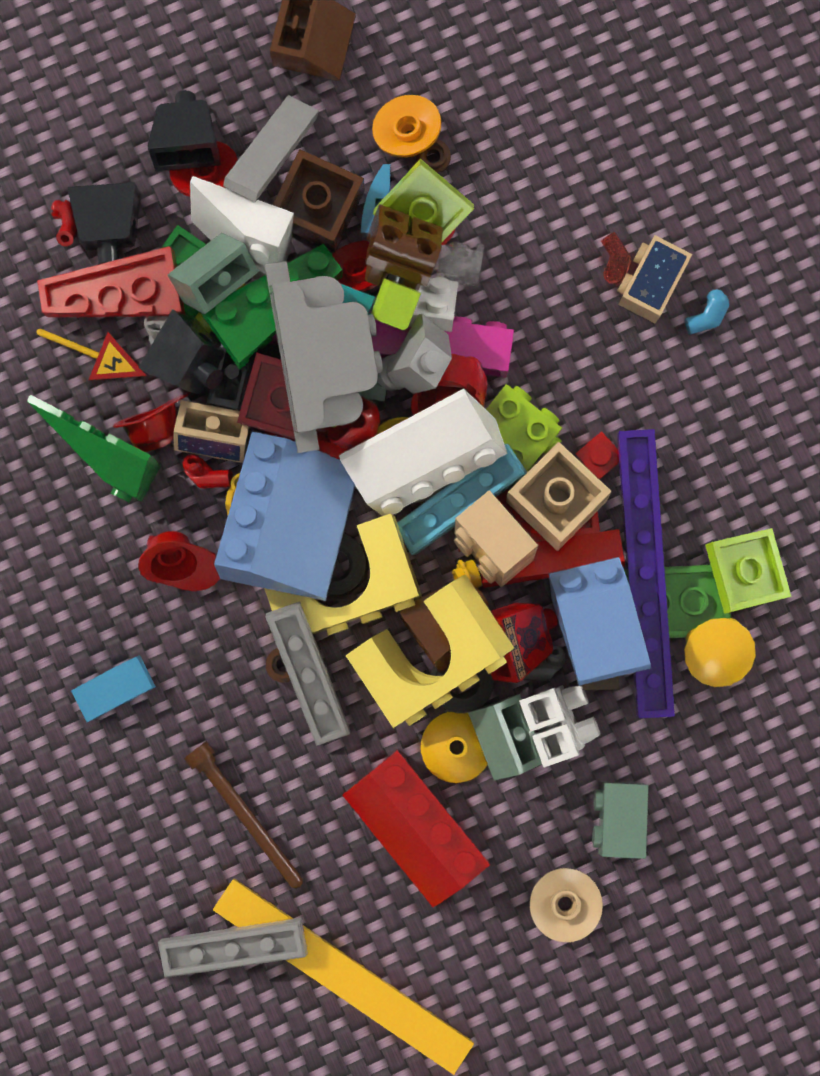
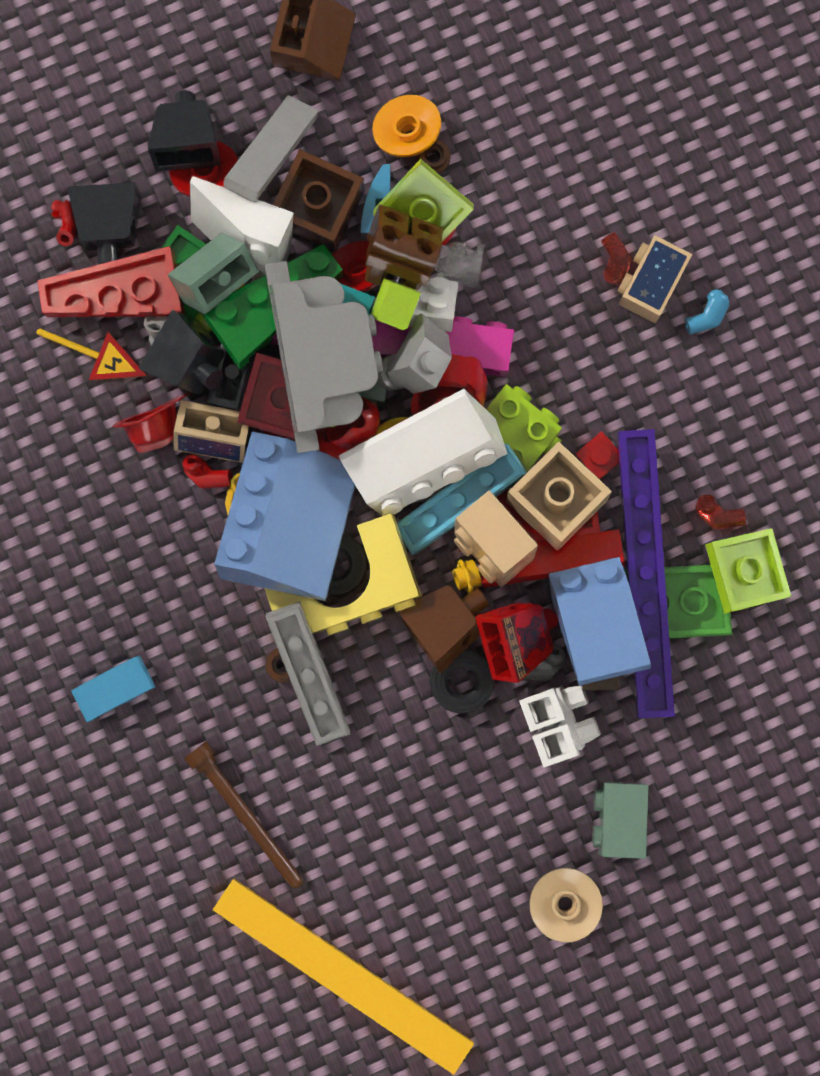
green wedge [27,395,161,503] -> none
red piece [138,531,220,591] -> none
light grey tile [158,918,308,978] -> none
red slope [342,749,490,908] -> none
light yellow arch [346,574,514,728] -> none
yellow dish [421,712,488,783] -> none
sand green brick [468,694,542,780] -> none
yellow dish [684,618,756,687] -> none
none -> clear red arm [695,494,746,529]

